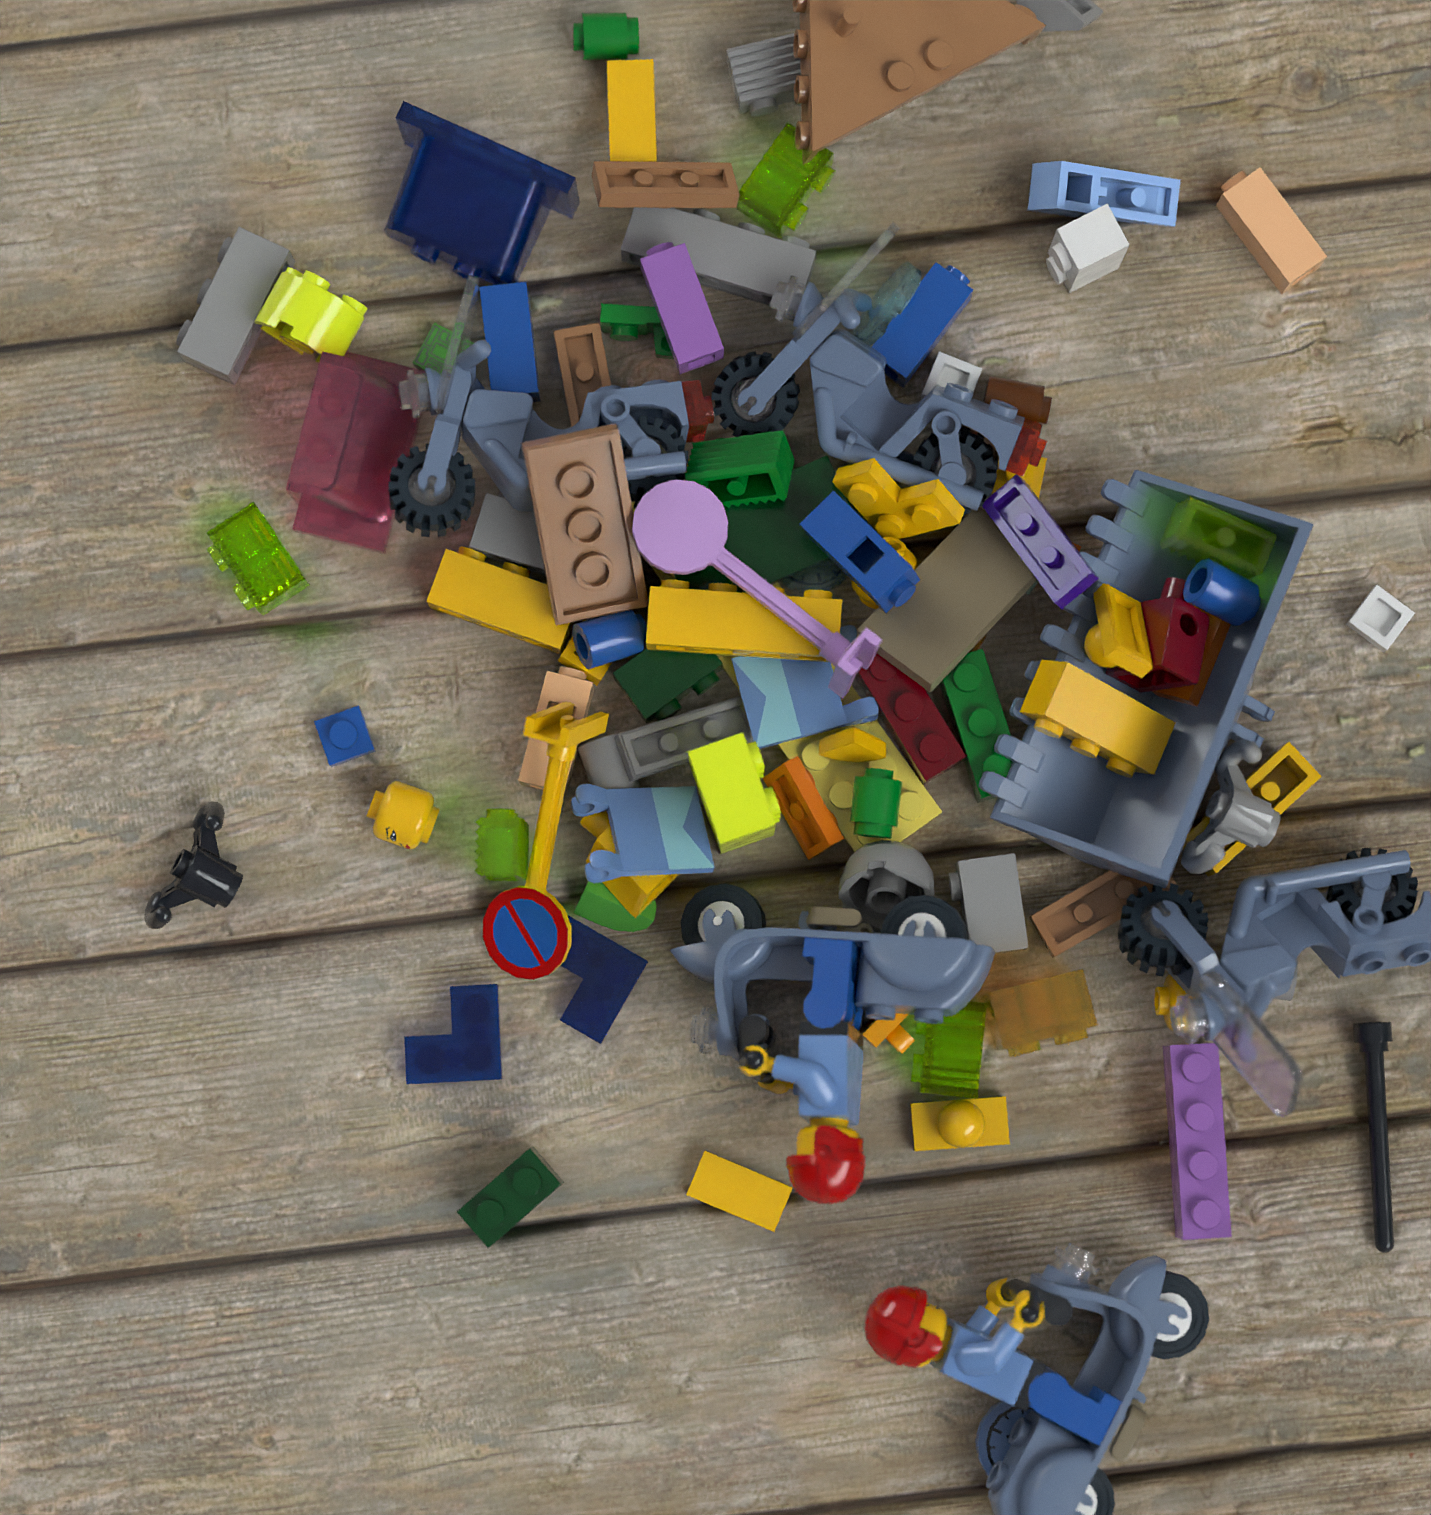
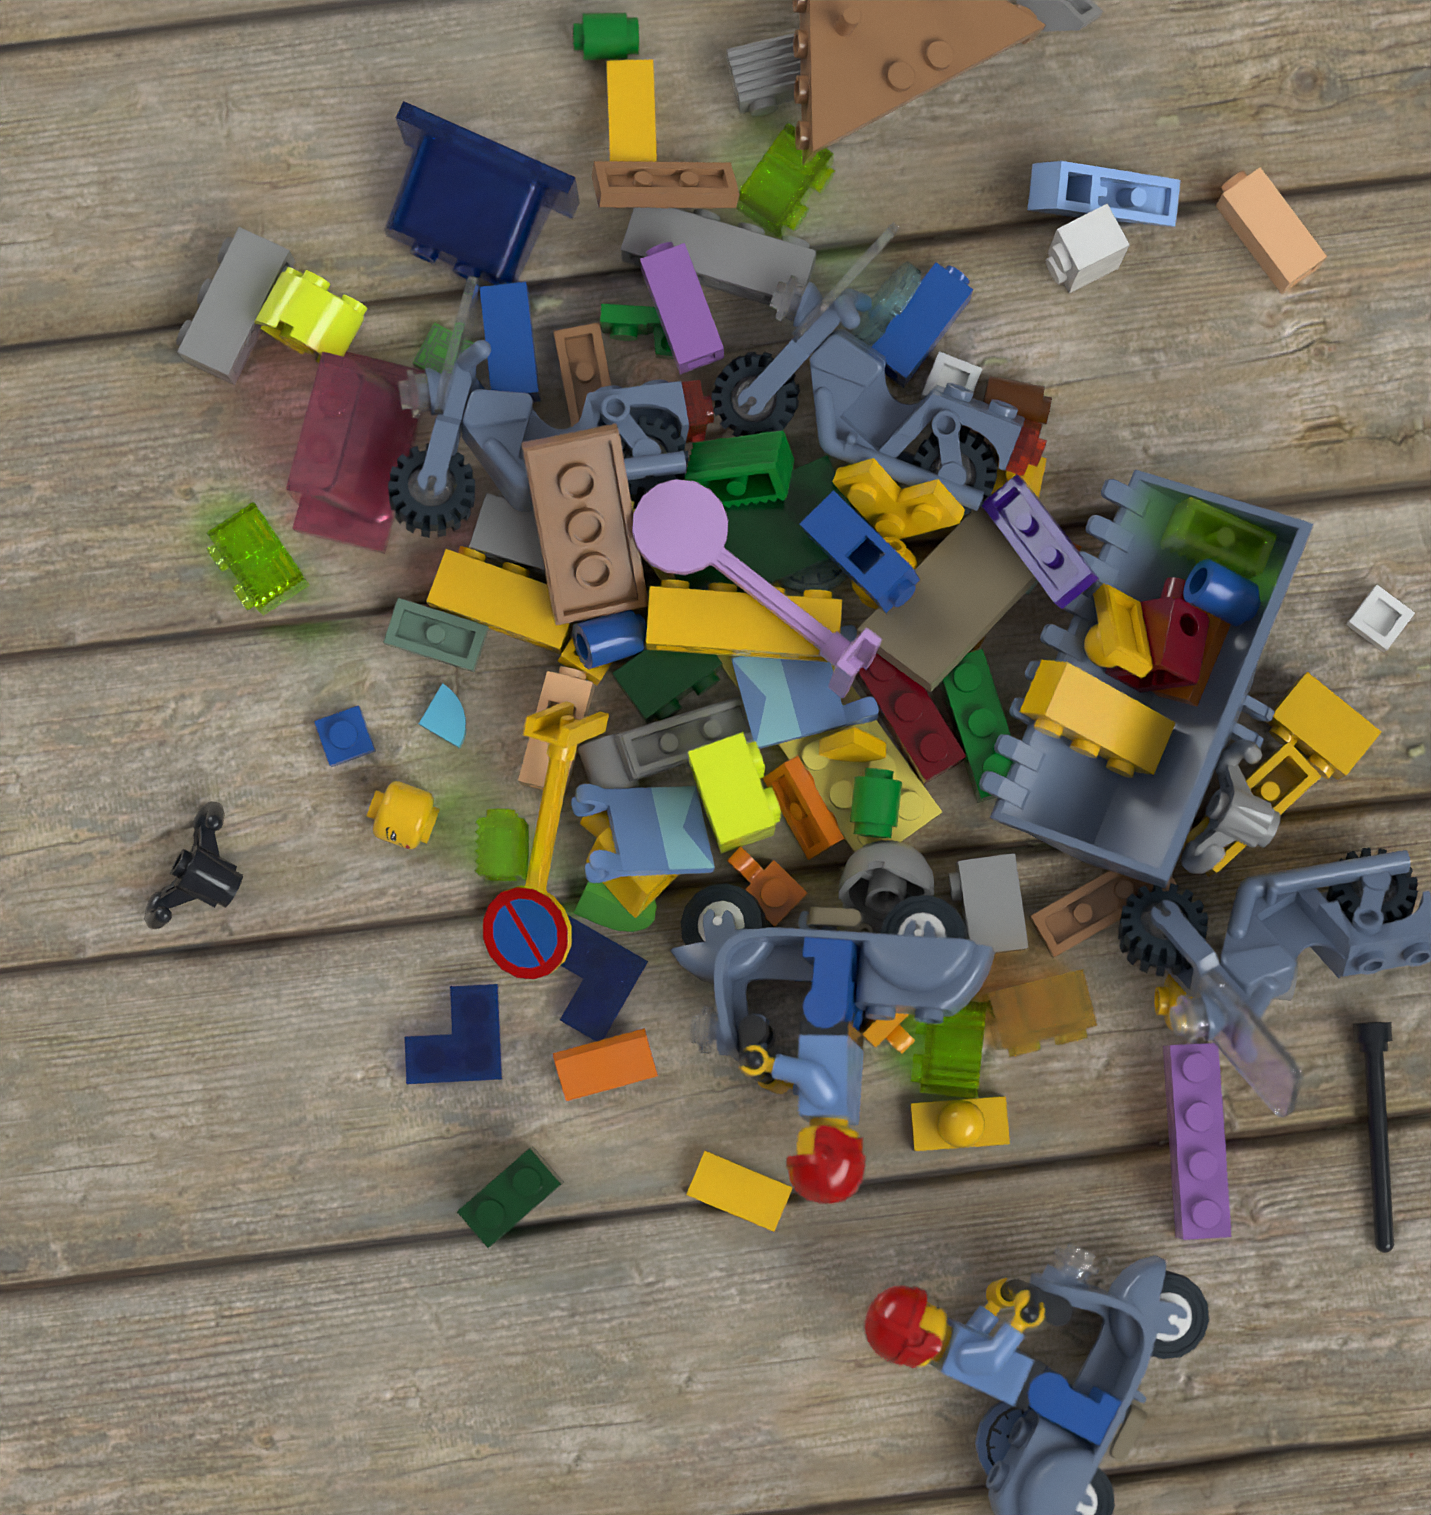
none -> sand green plate [383,598,489,673]
none -> medium azure tile [418,683,466,749]
none -> orange tile [553,1028,658,1101]
none -> orange plate [727,847,808,927]
none -> yellow brick [1265,672,1381,780]

